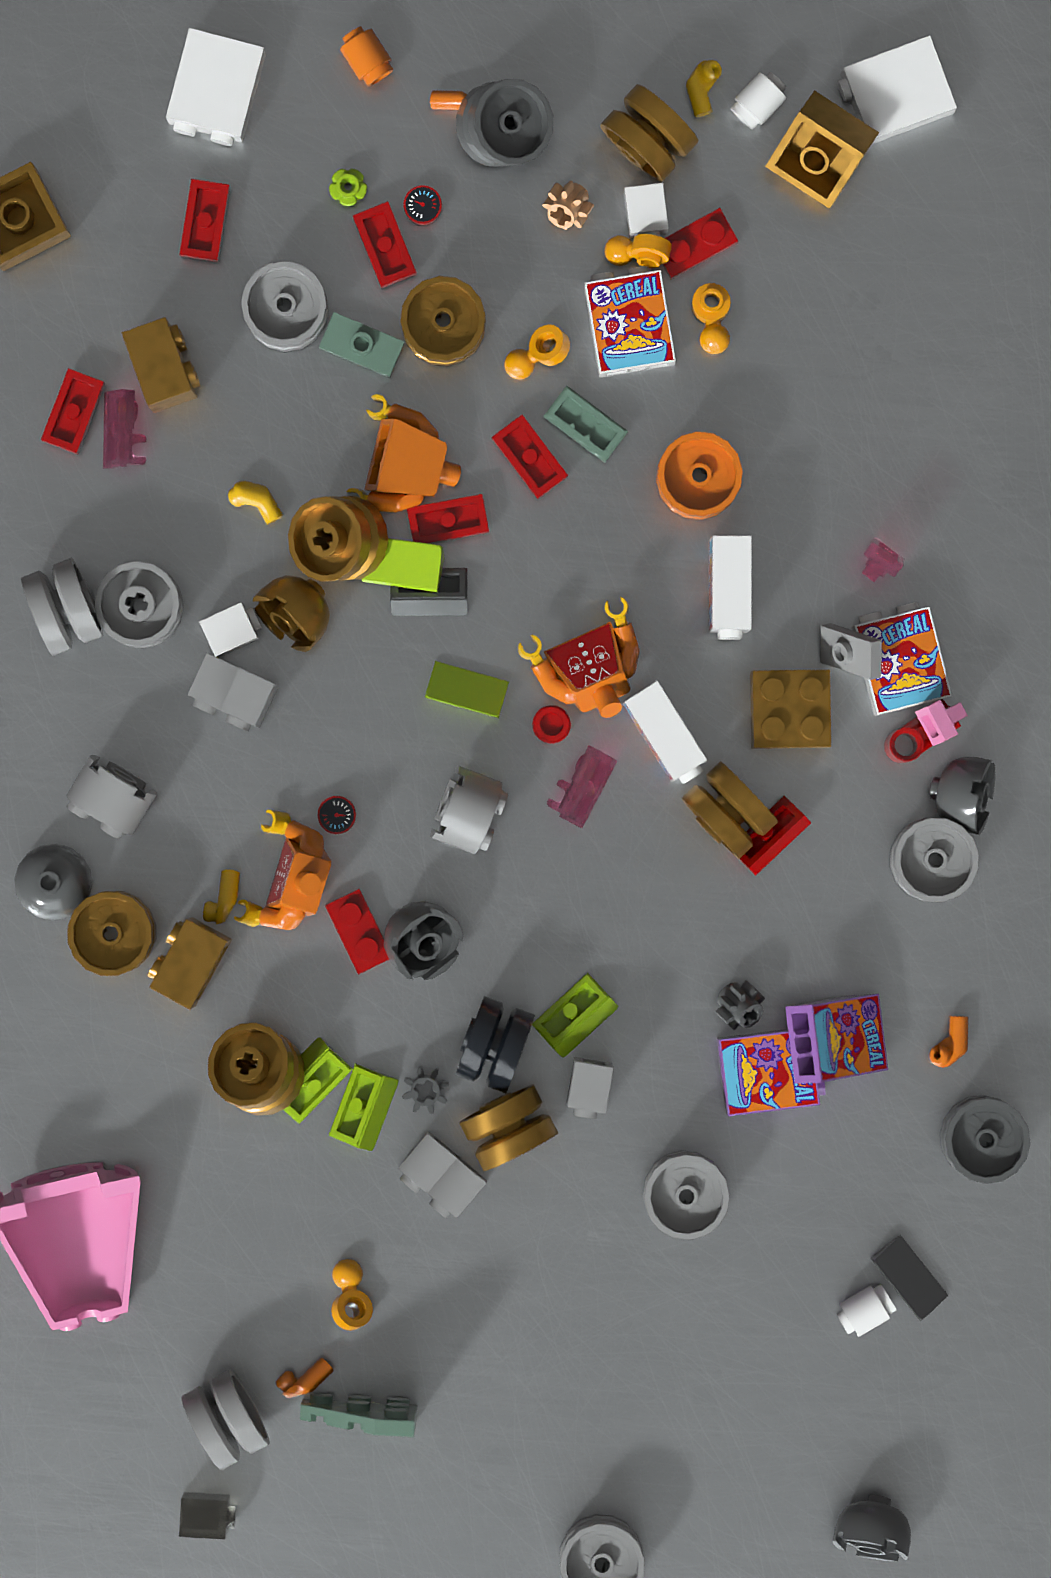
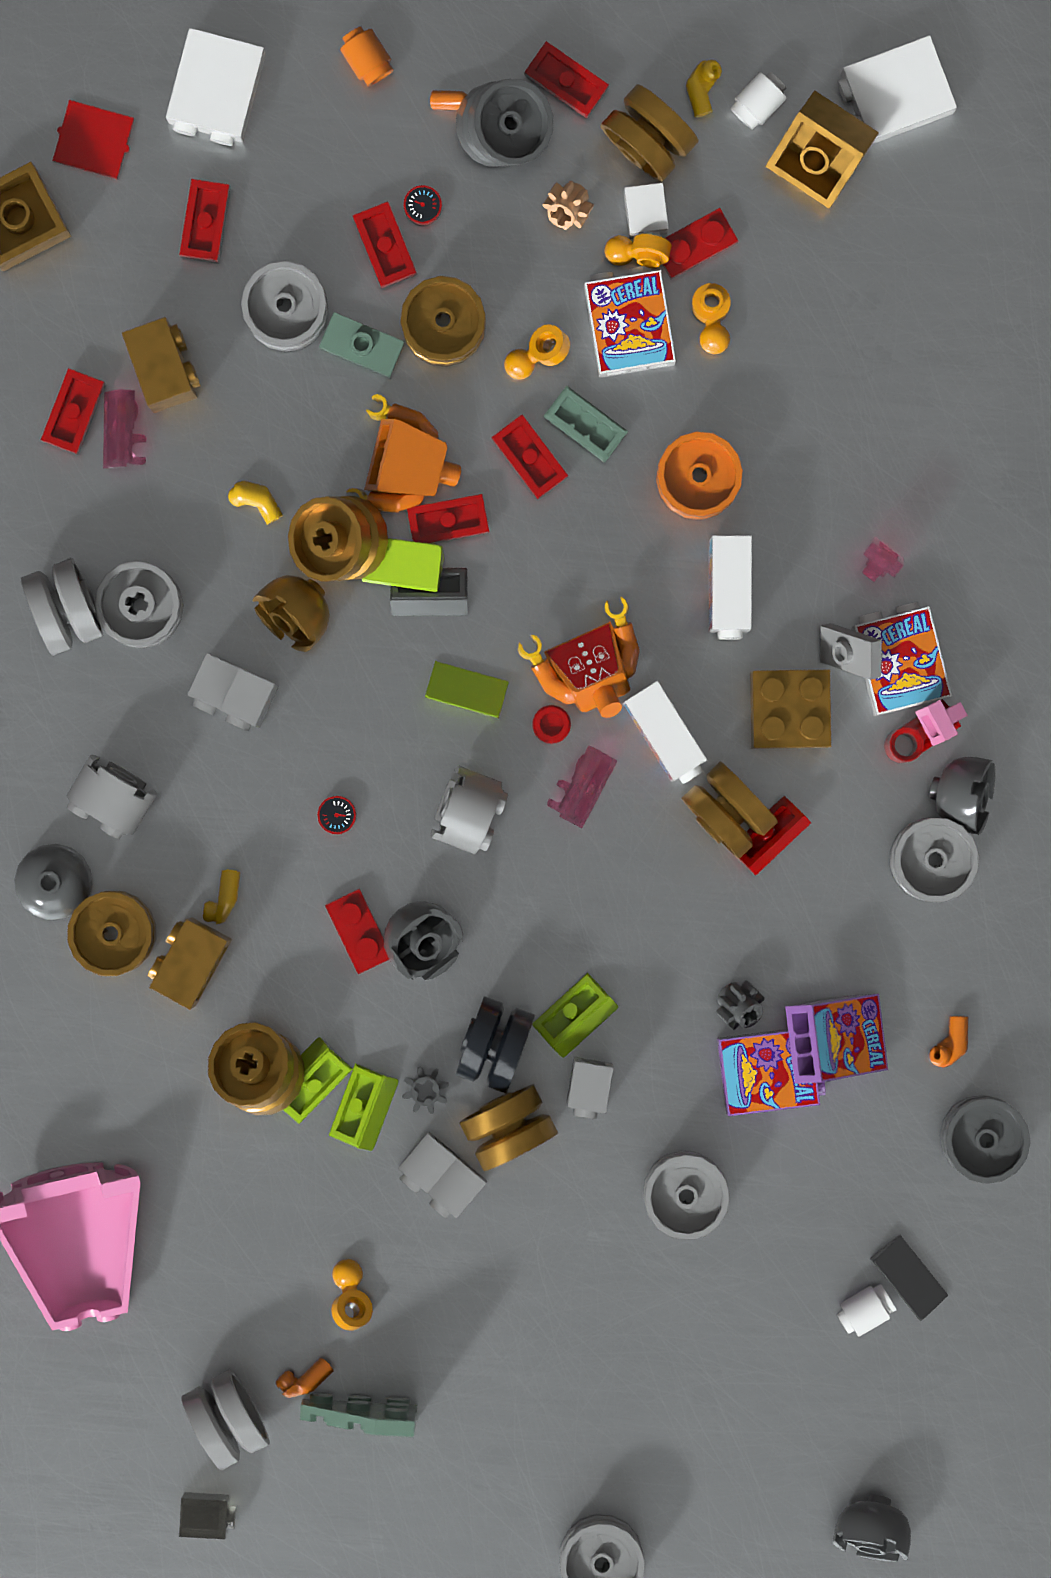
white brick [199,603,262,658] -> none
orange torso [234,810,331,930] -> none
lime plate [329,168,367,206] -> none
none -> red piece [52,100,134,180]
none -> red plate [524,41,609,118]

